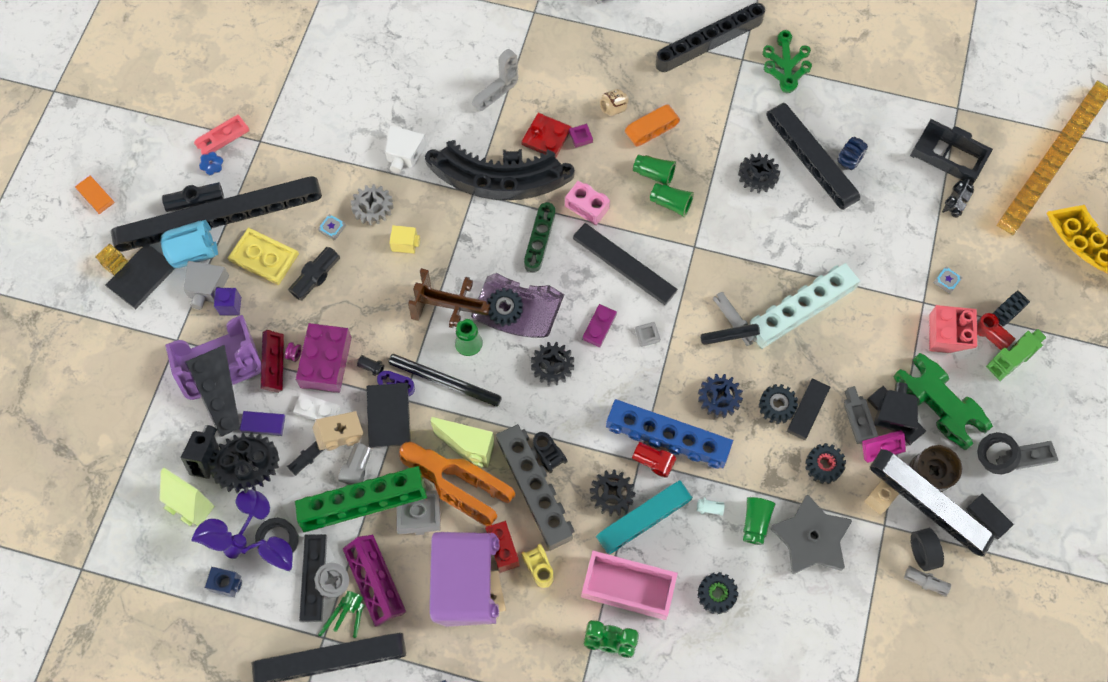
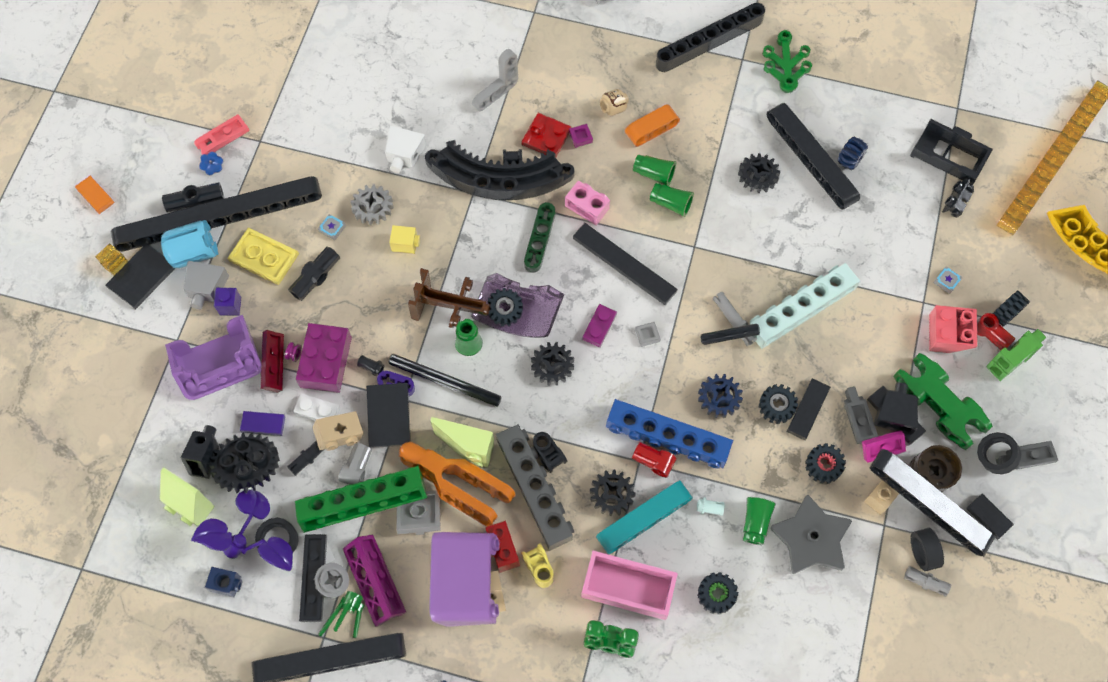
black wing [185,345,240,437] -> none

